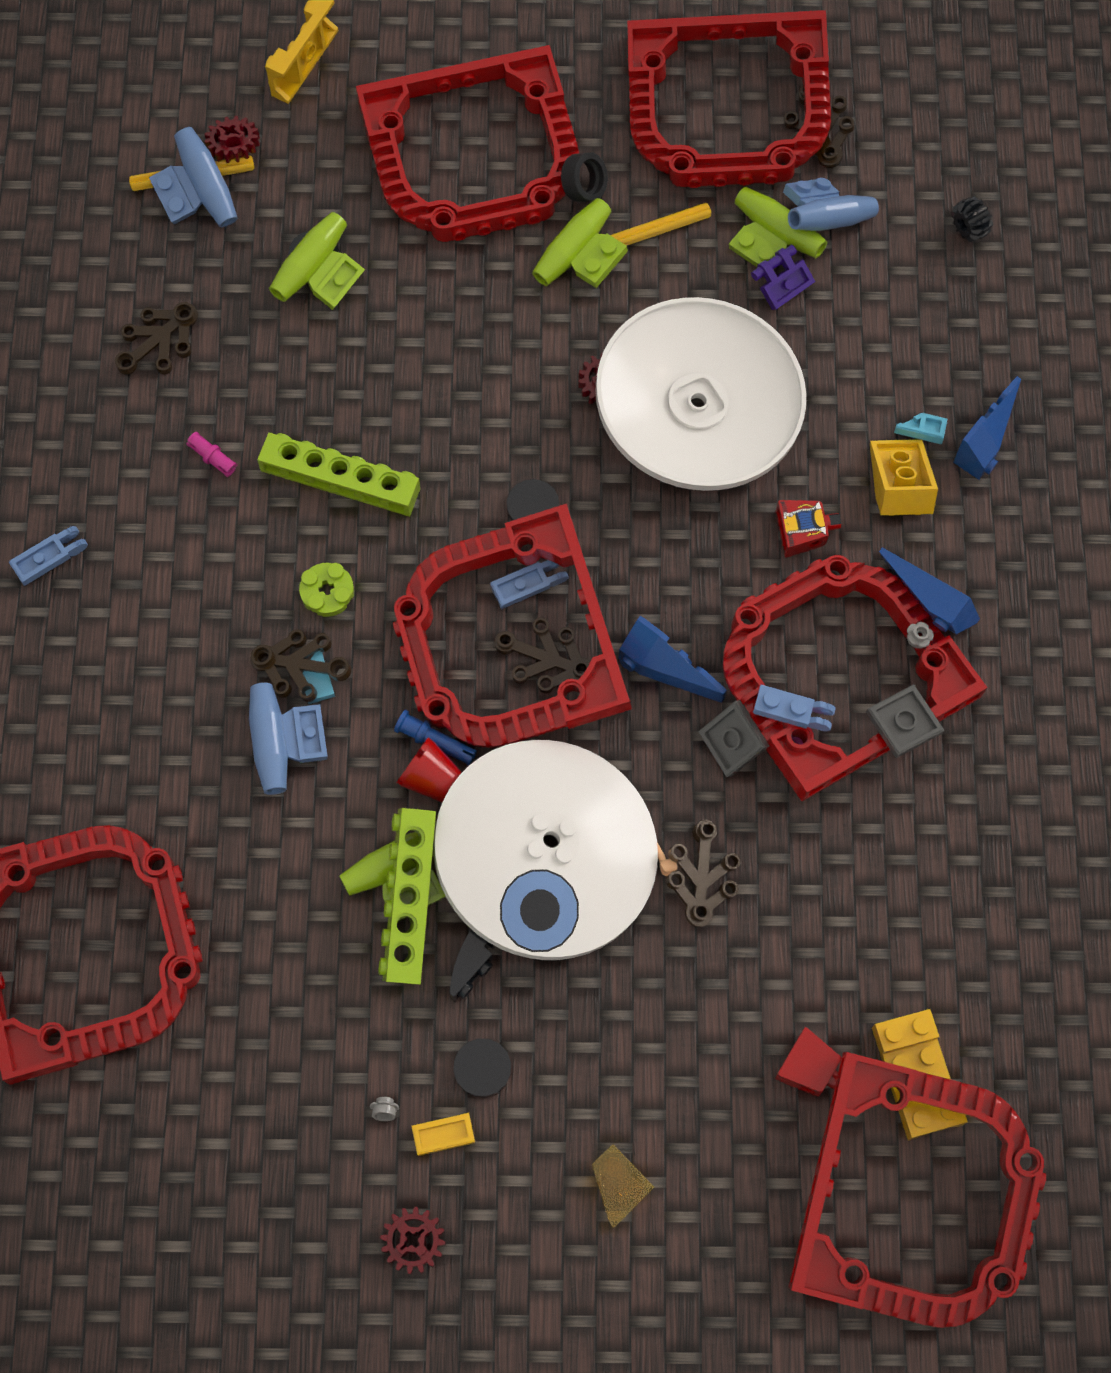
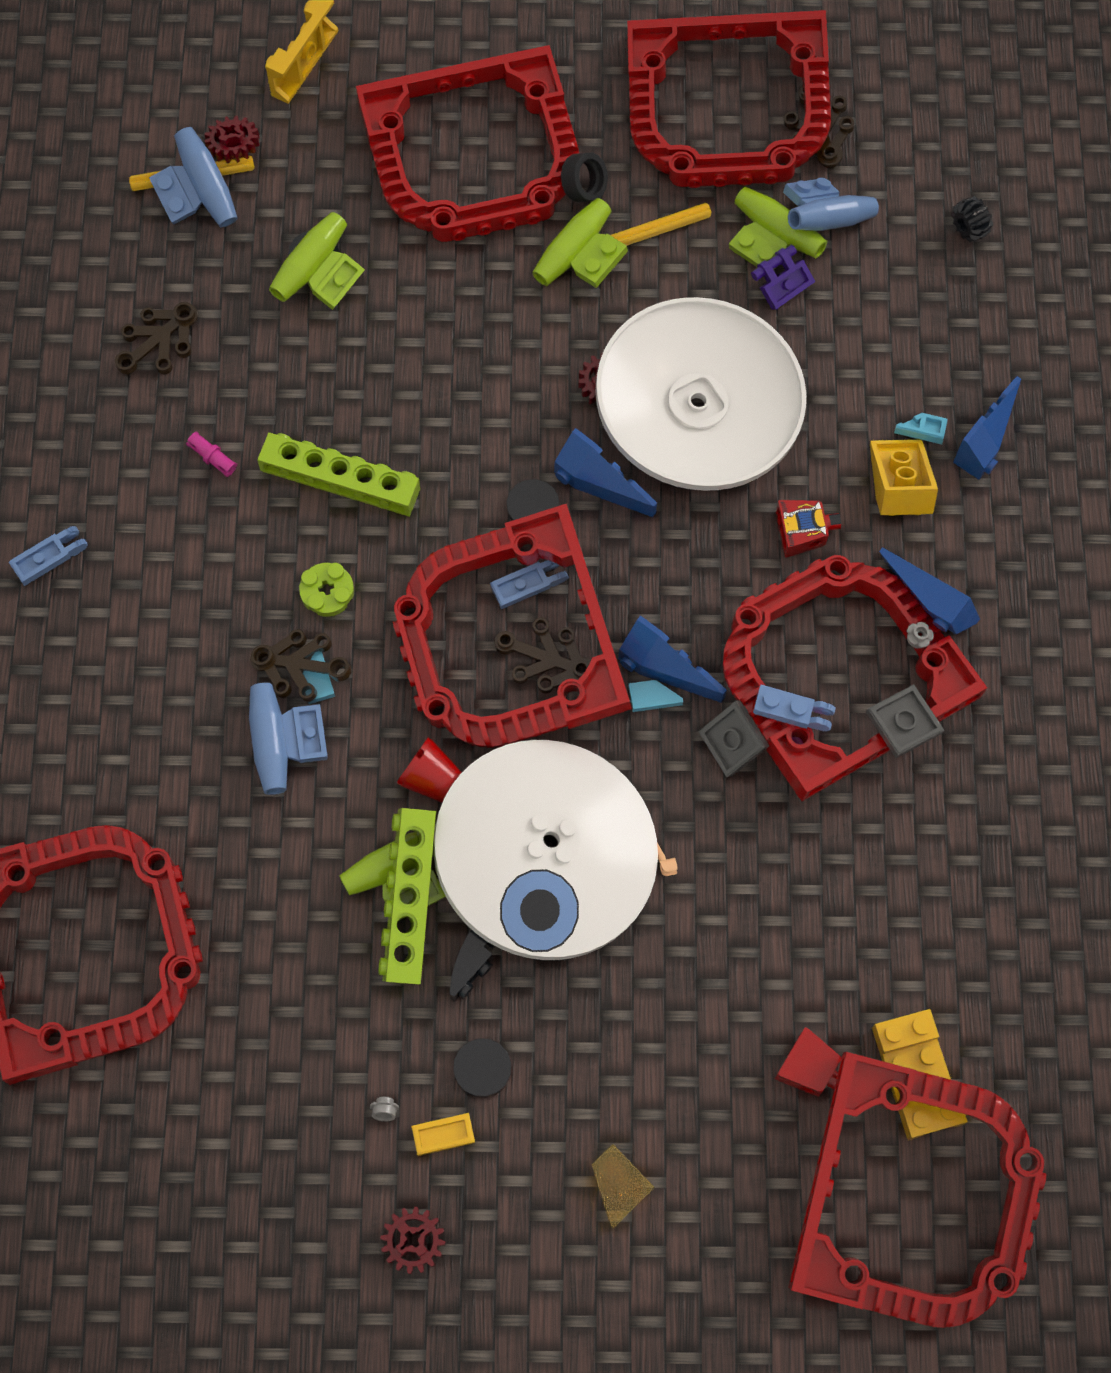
blue pin [394,710,477,766] -> none
dark brown plant [666,820,741,927] -> none
none -> blue wedge [554,428,657,517]
none -> medium azure tile [628,680,683,712]

